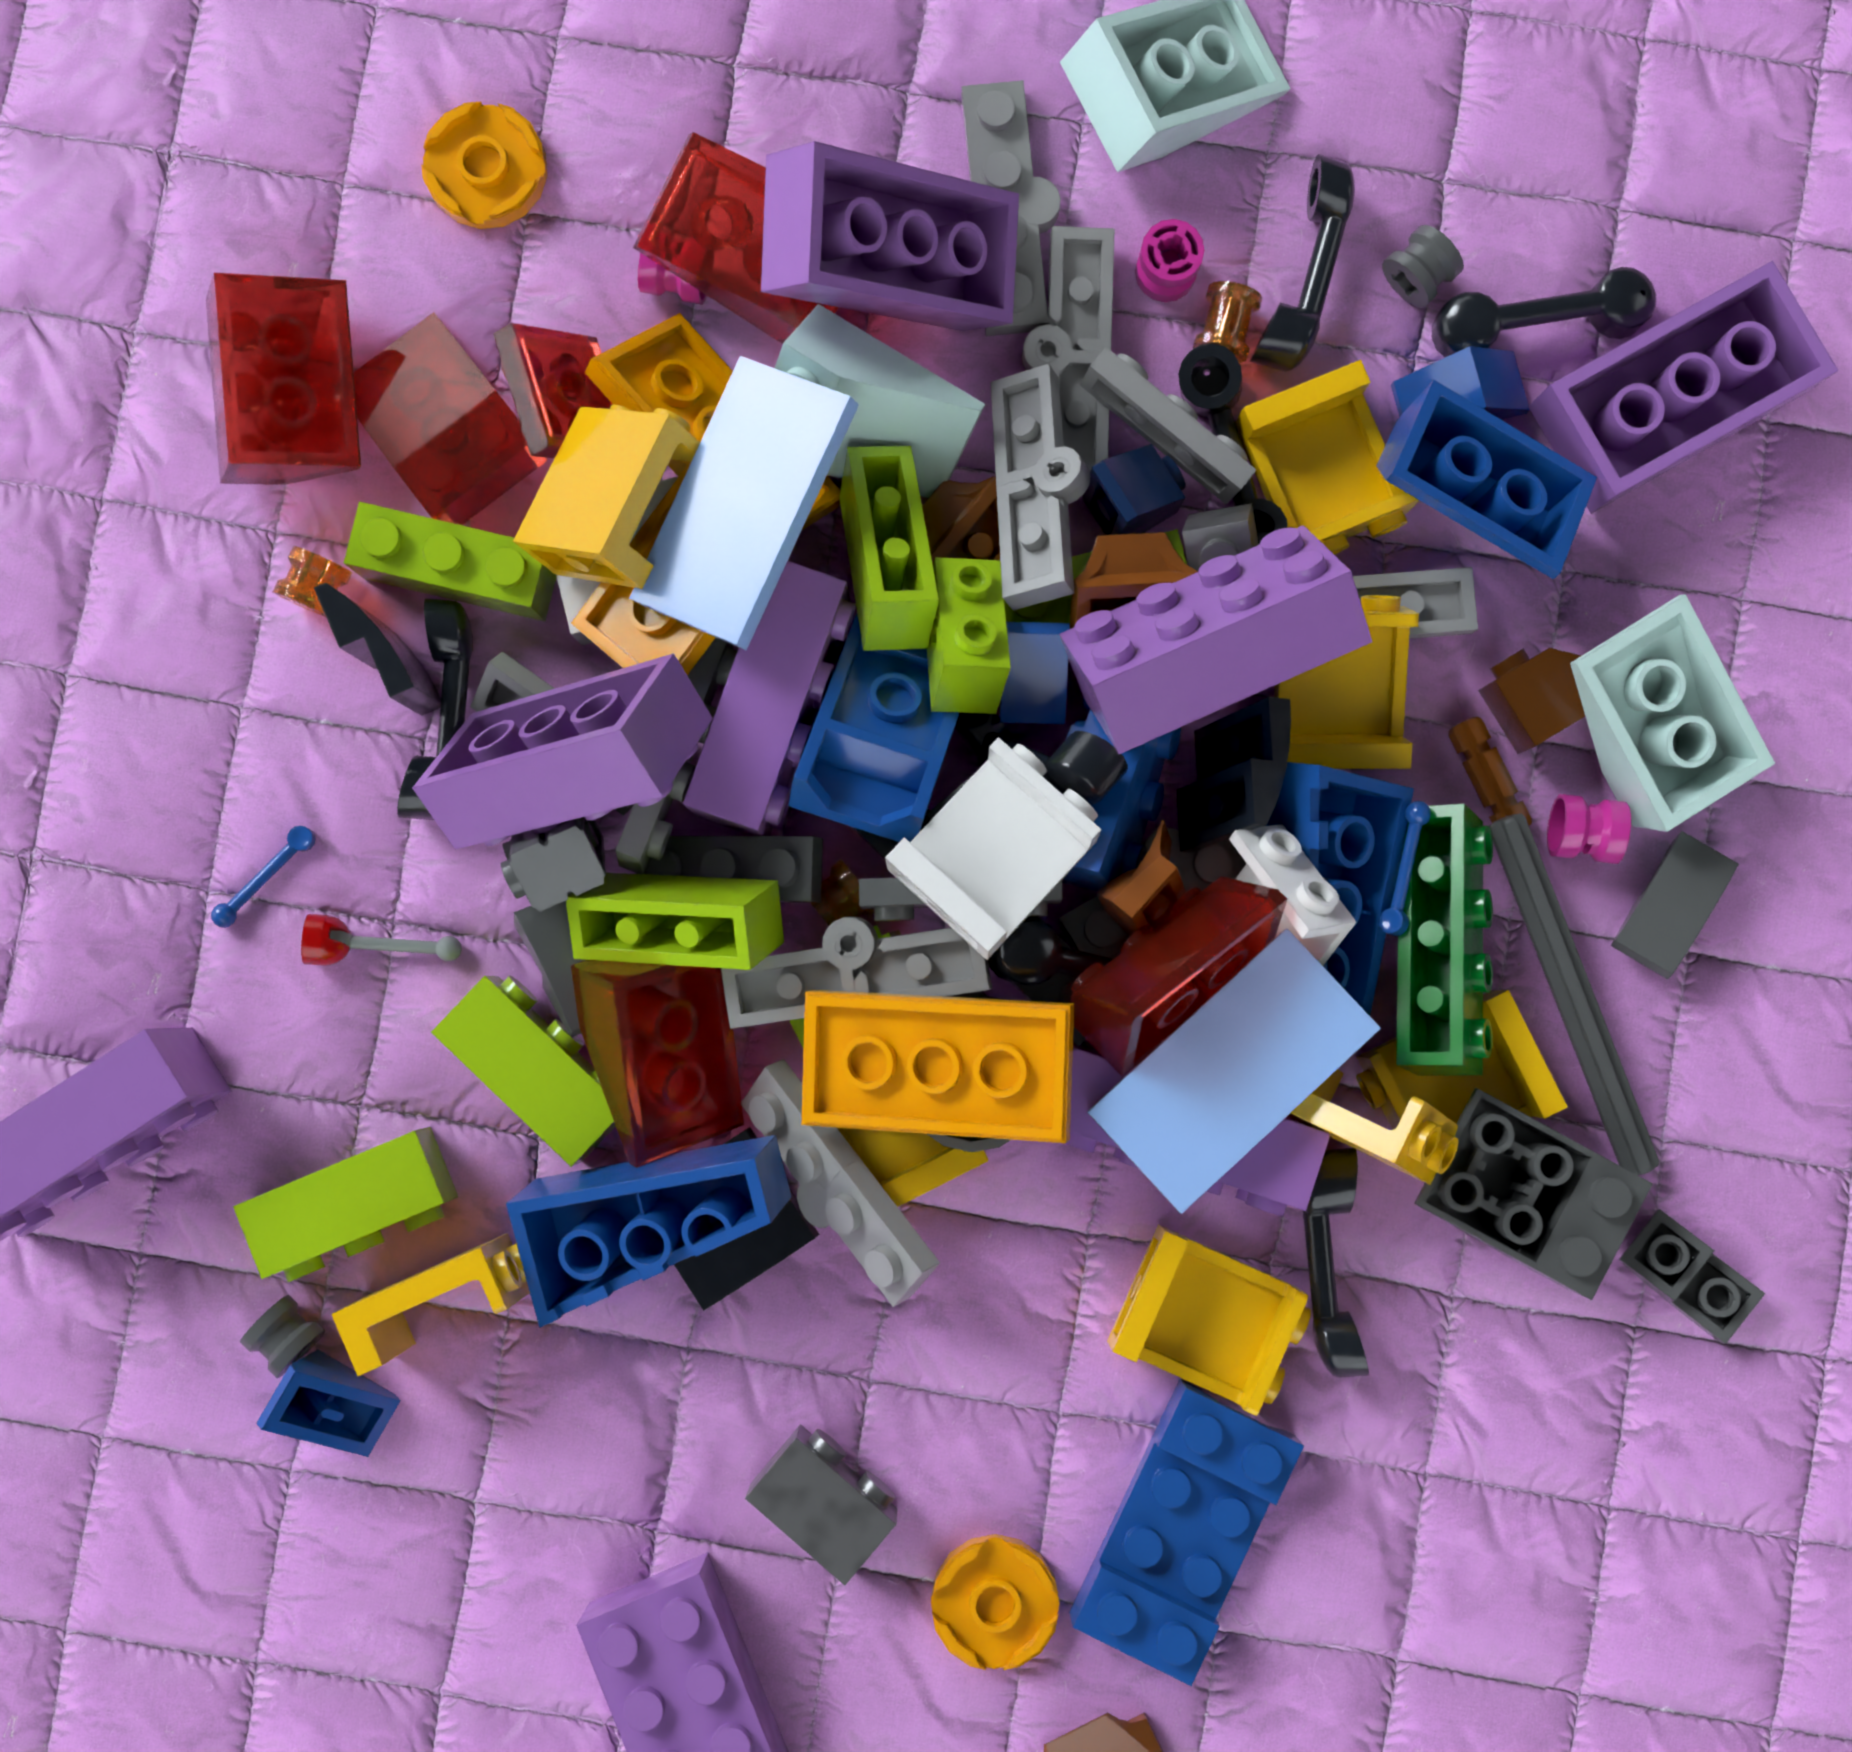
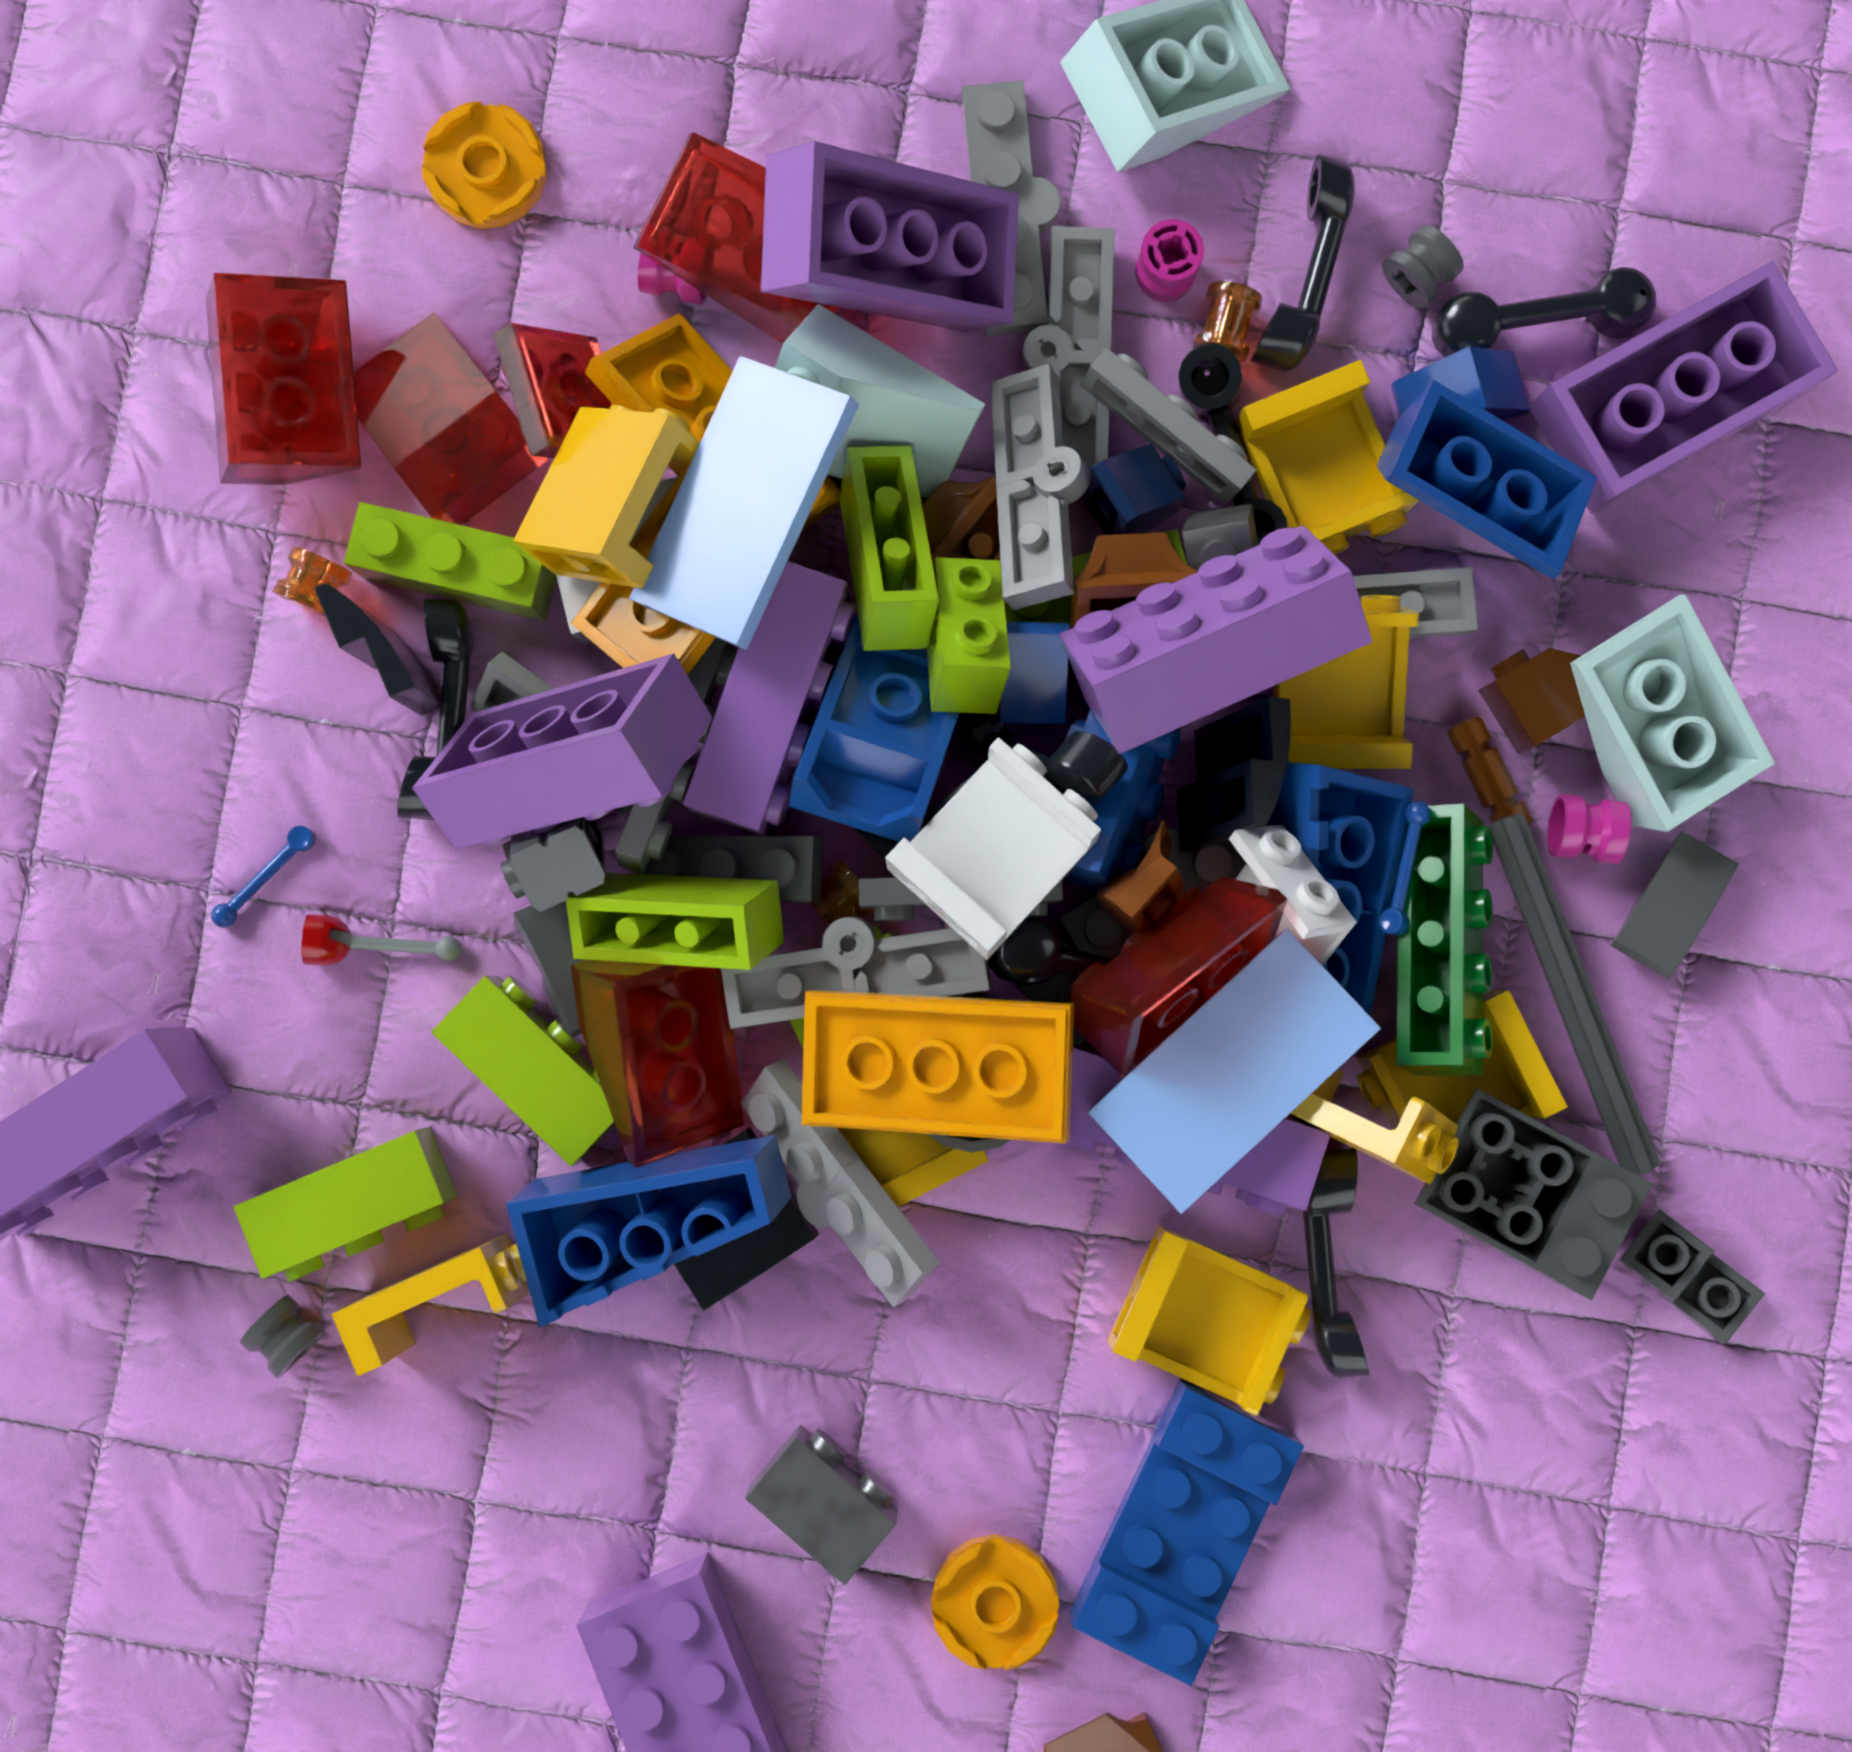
blue slope [256,1349,401,1457] -> none

